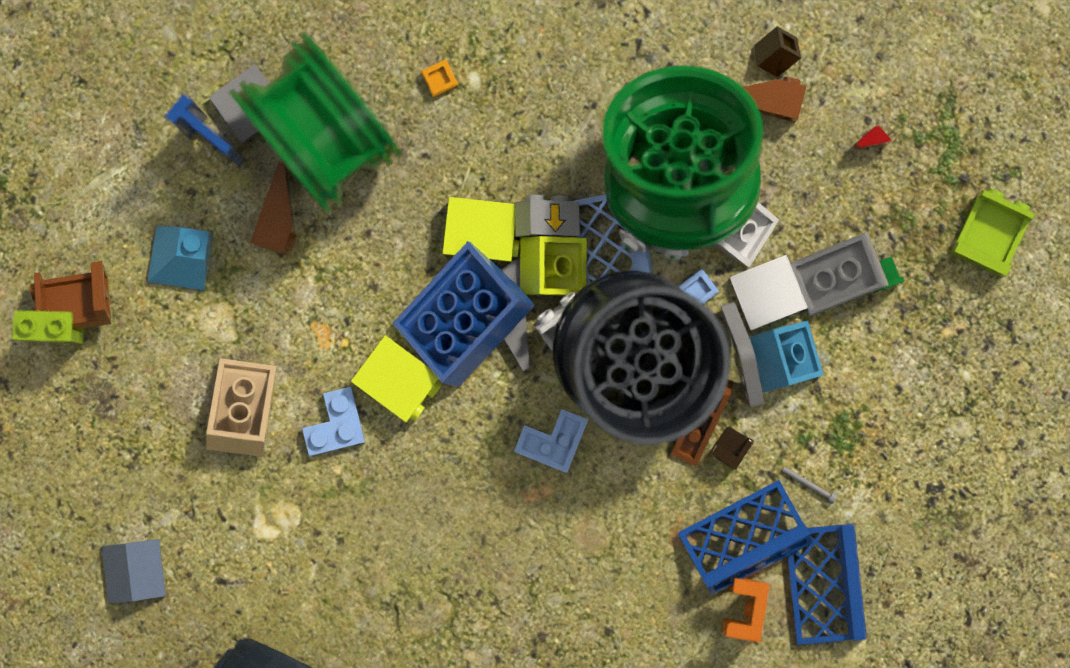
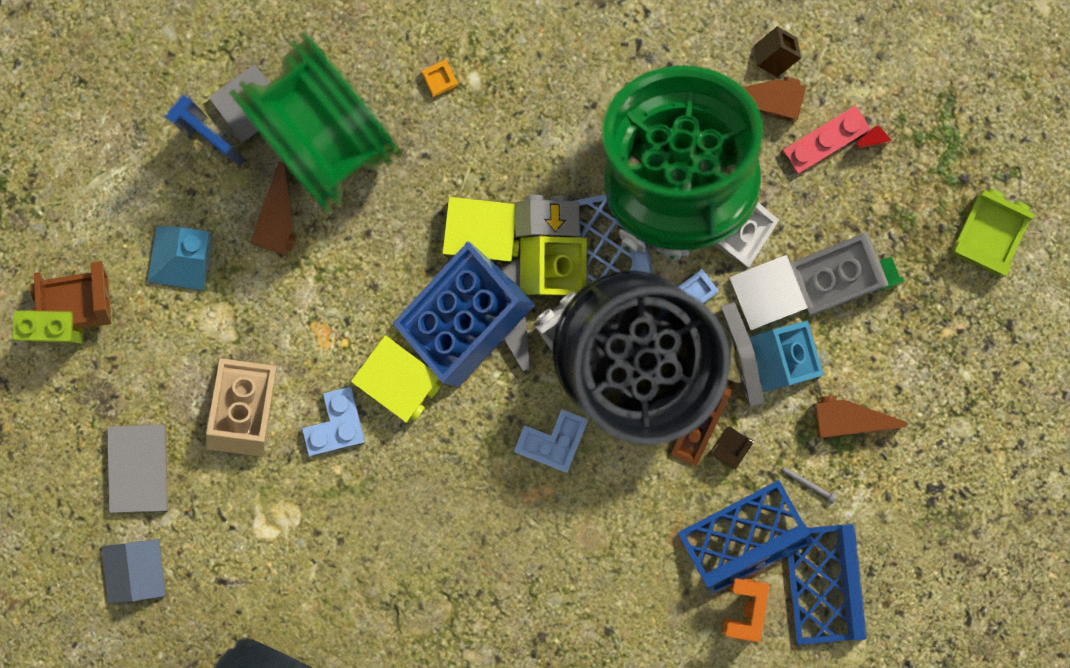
none -> light grey tile [107,425,168,513]
none -> coral plate [783,105,871,175]
none -> dark orange slope [813,395,906,438]

